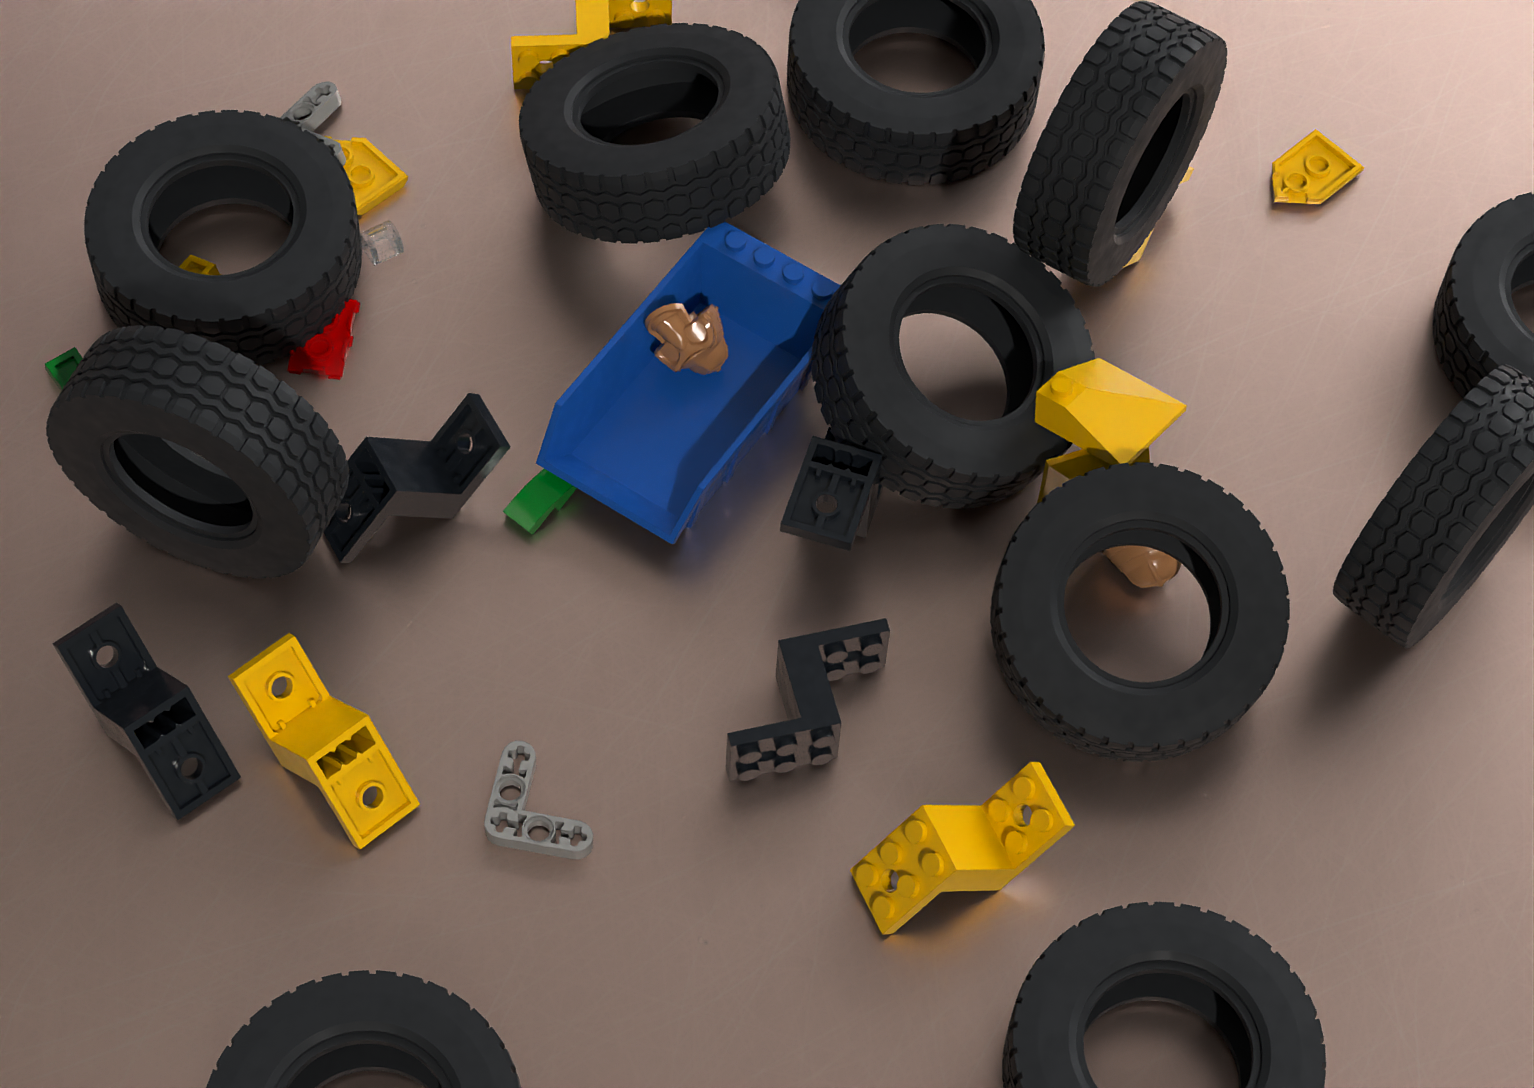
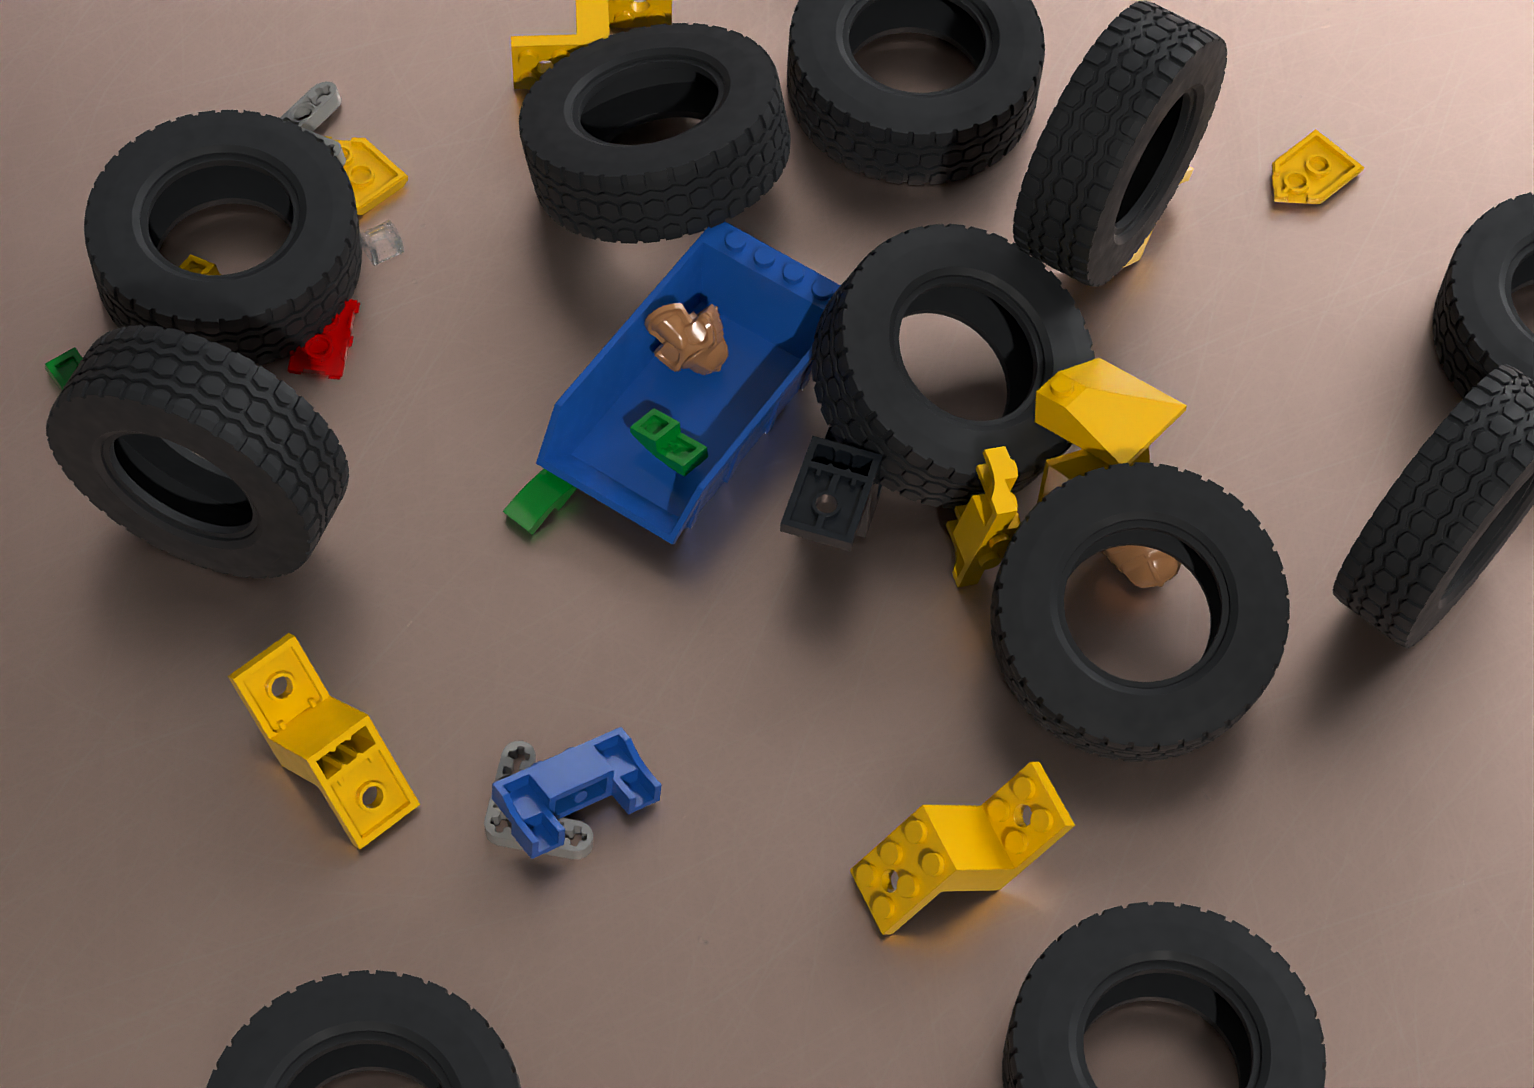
black bracket [52,603,241,820] -> none
black bracket [324,393,511,563] -> none
black bracket [726,618,890,781] -> none
none -> blue bracket [492,727,662,859]
none -> green slope [630,408,708,477]
none -> yellow bracket [946,446,1020,588]

